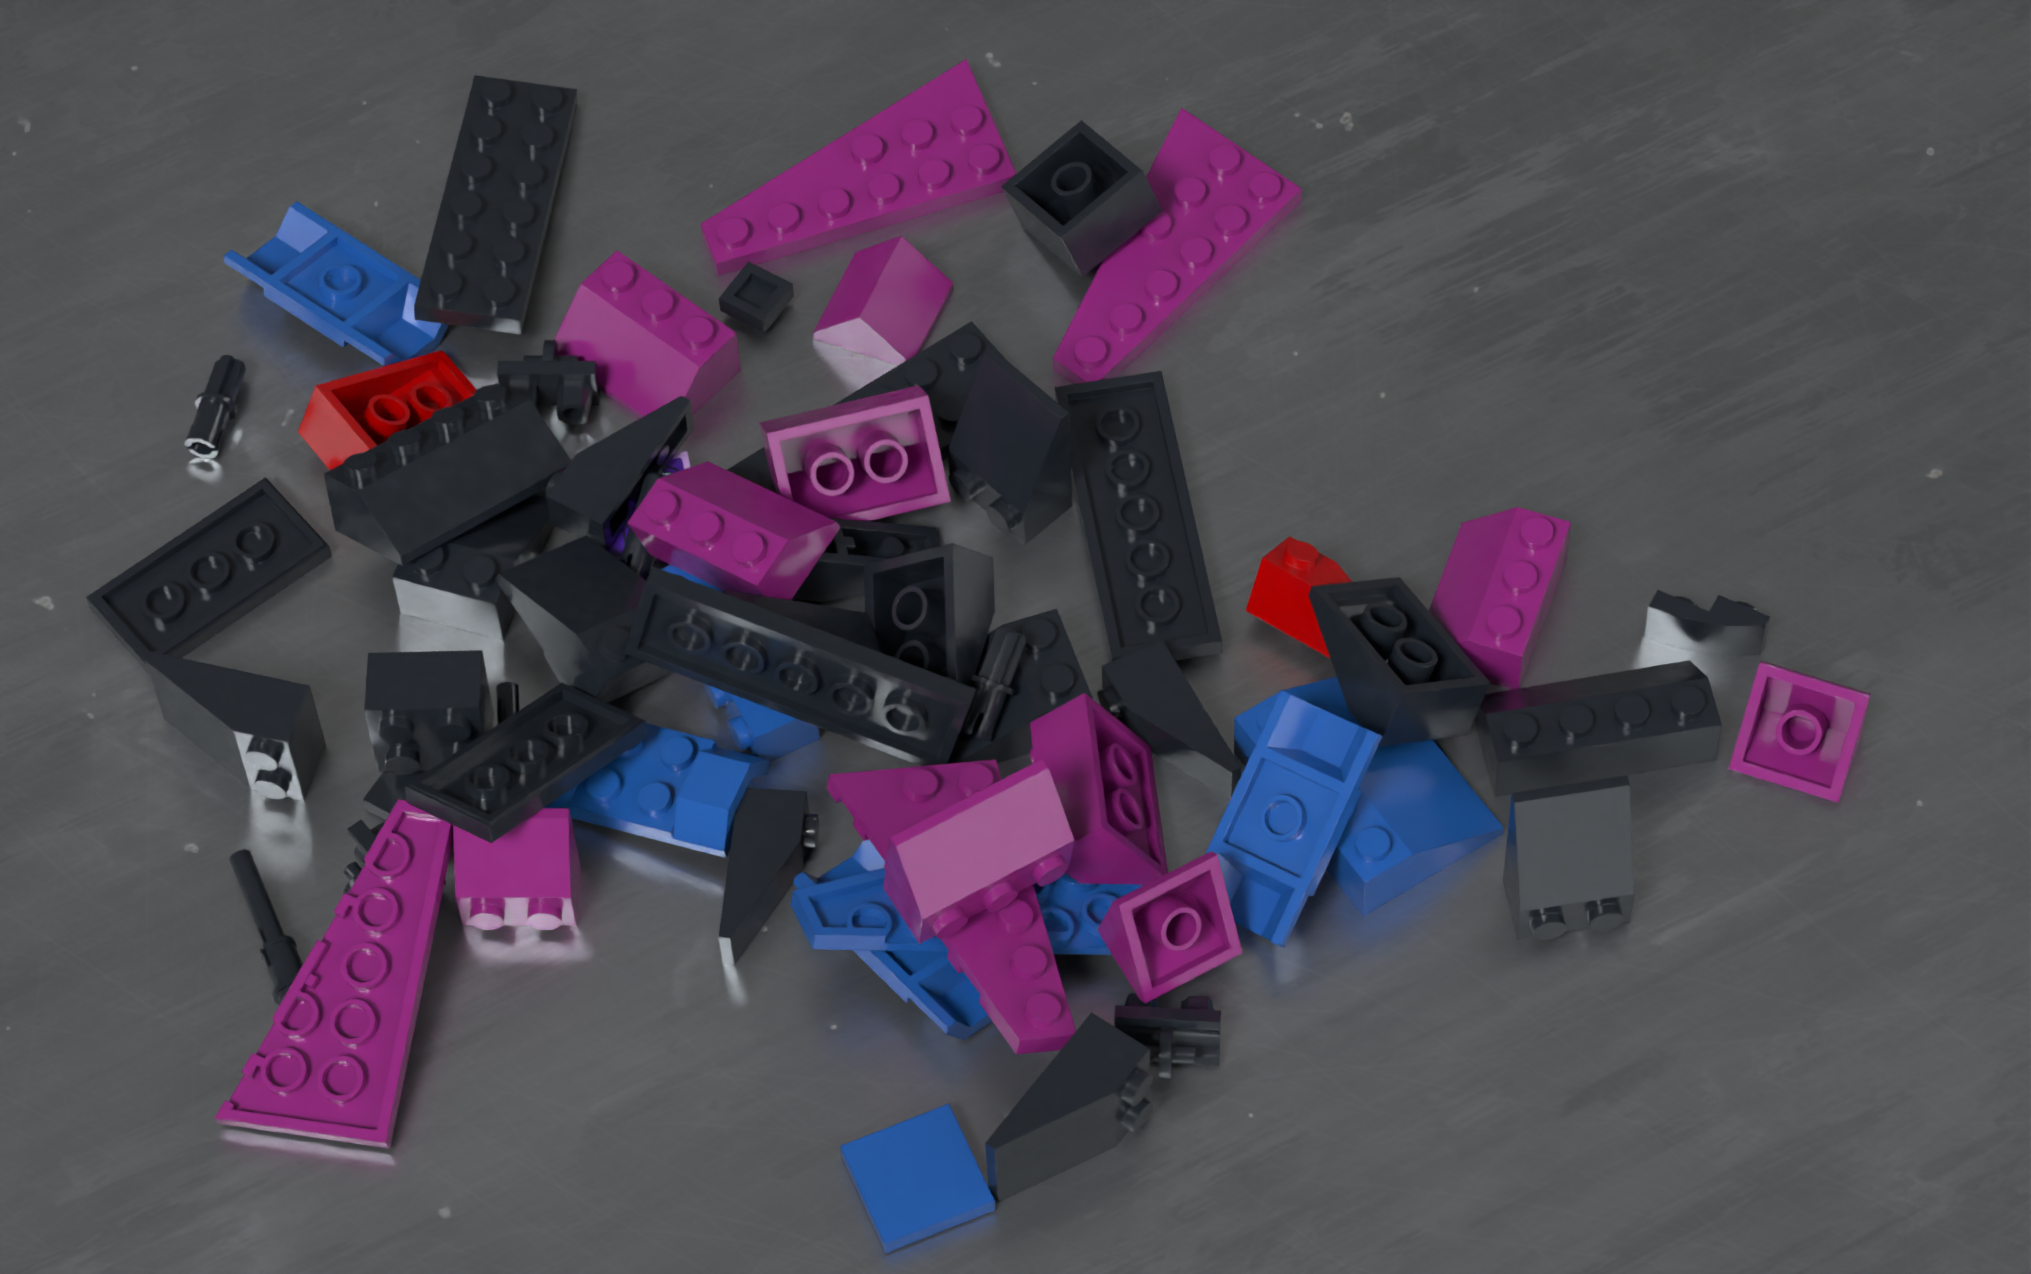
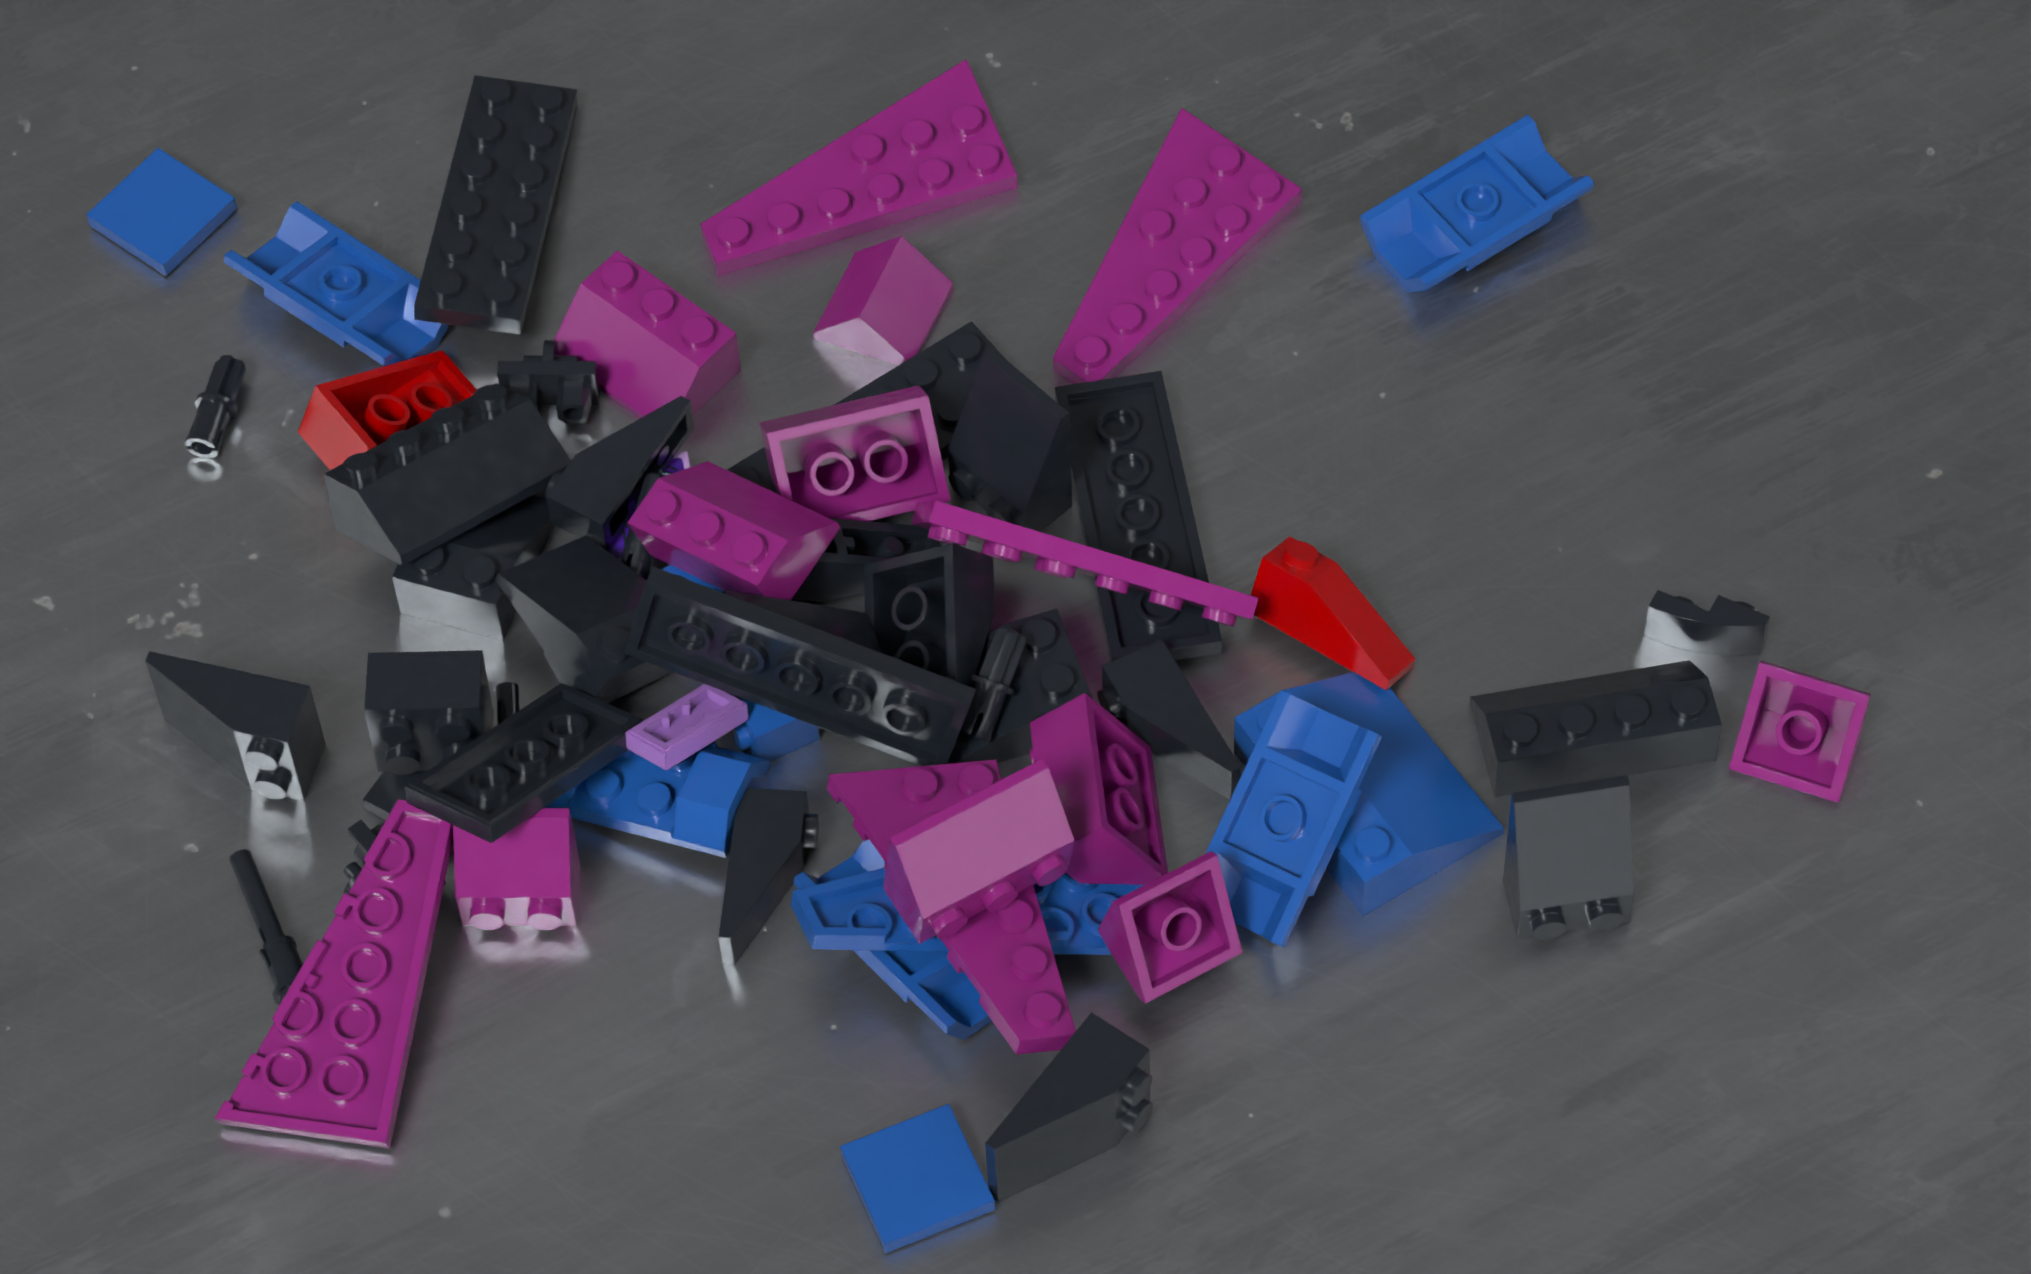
black tile [86,477,332,675] -> none
black plate [719,261,794,333] -> none
black brick [1001,120,1163,277] -> none
black hips [1114,993,1221,1079] -> none
black slope [1308,577,1491,746] -> none
magenta slope [1429,507,1571,690] -> none
none -> blue tile [86,148,238,276]
none -> medium lavender plate [625,684,748,771]
none -> magenta wing [911,500,1258,627]
none -> blue piece [1360,115,1594,293]

